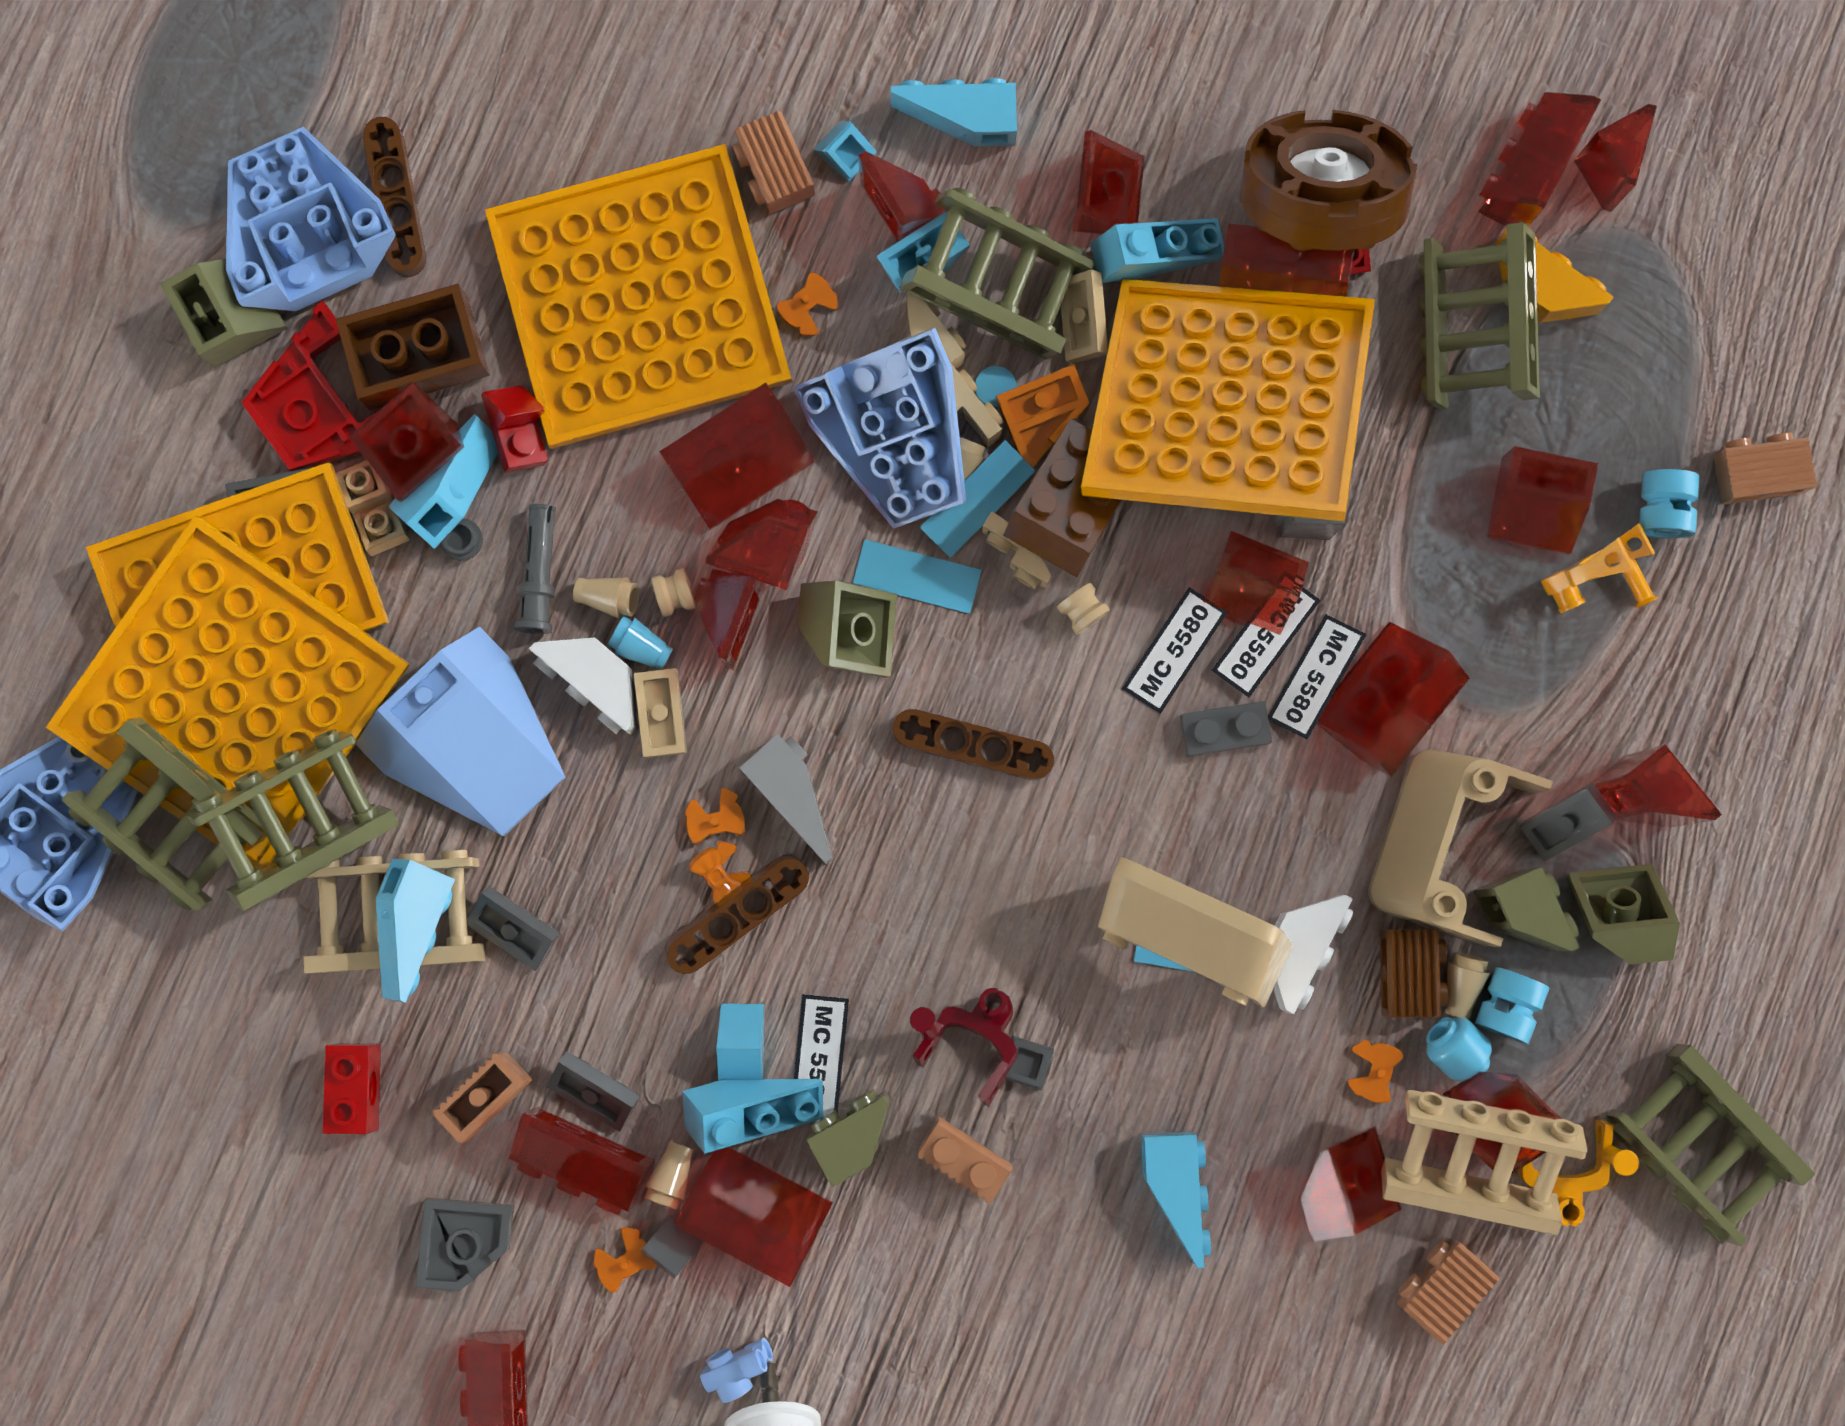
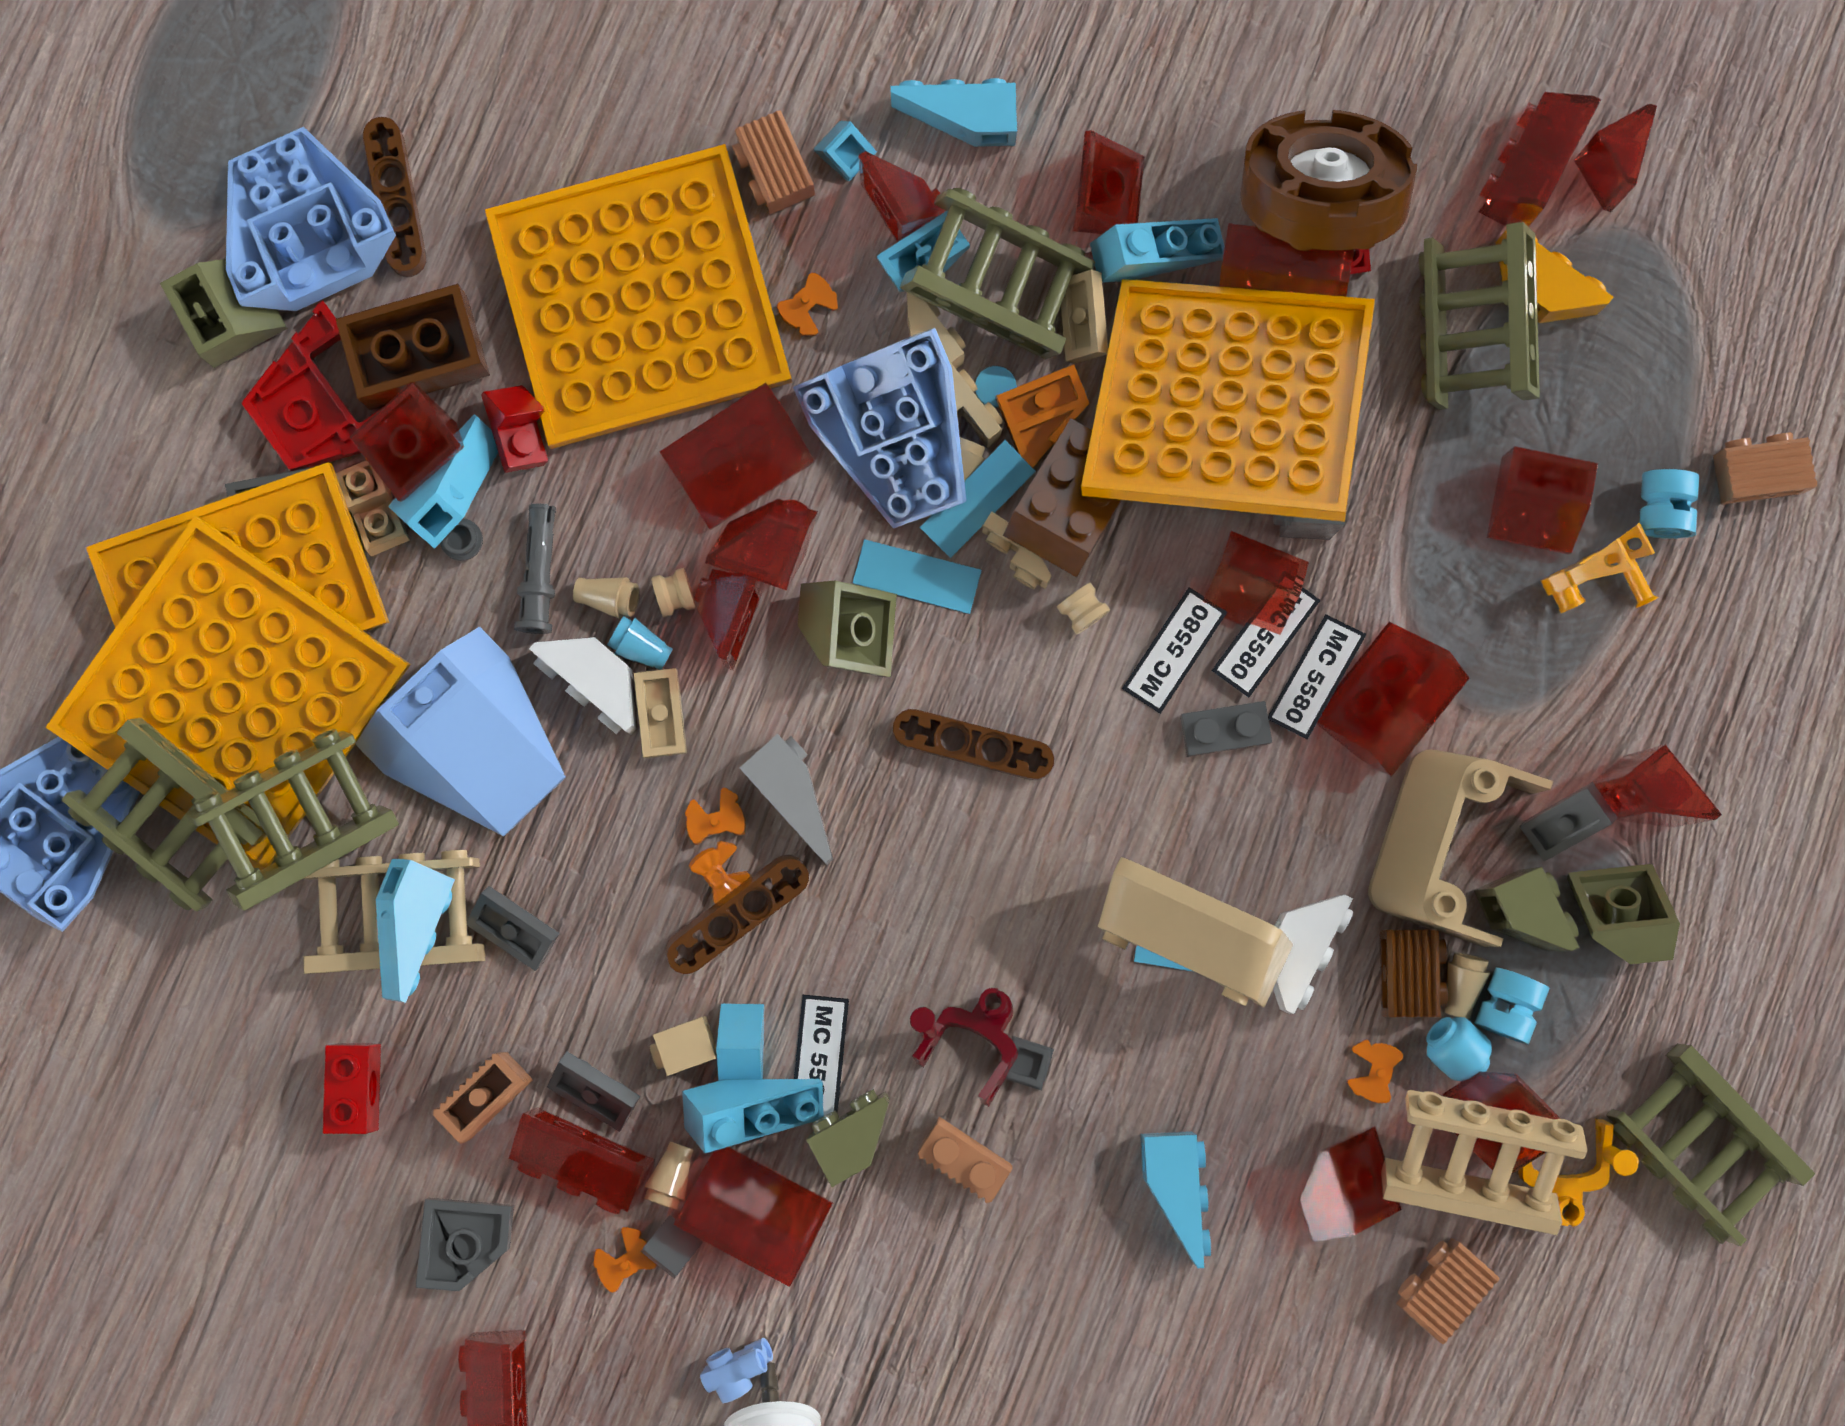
none -> tan brick [650,1016,717,1076]

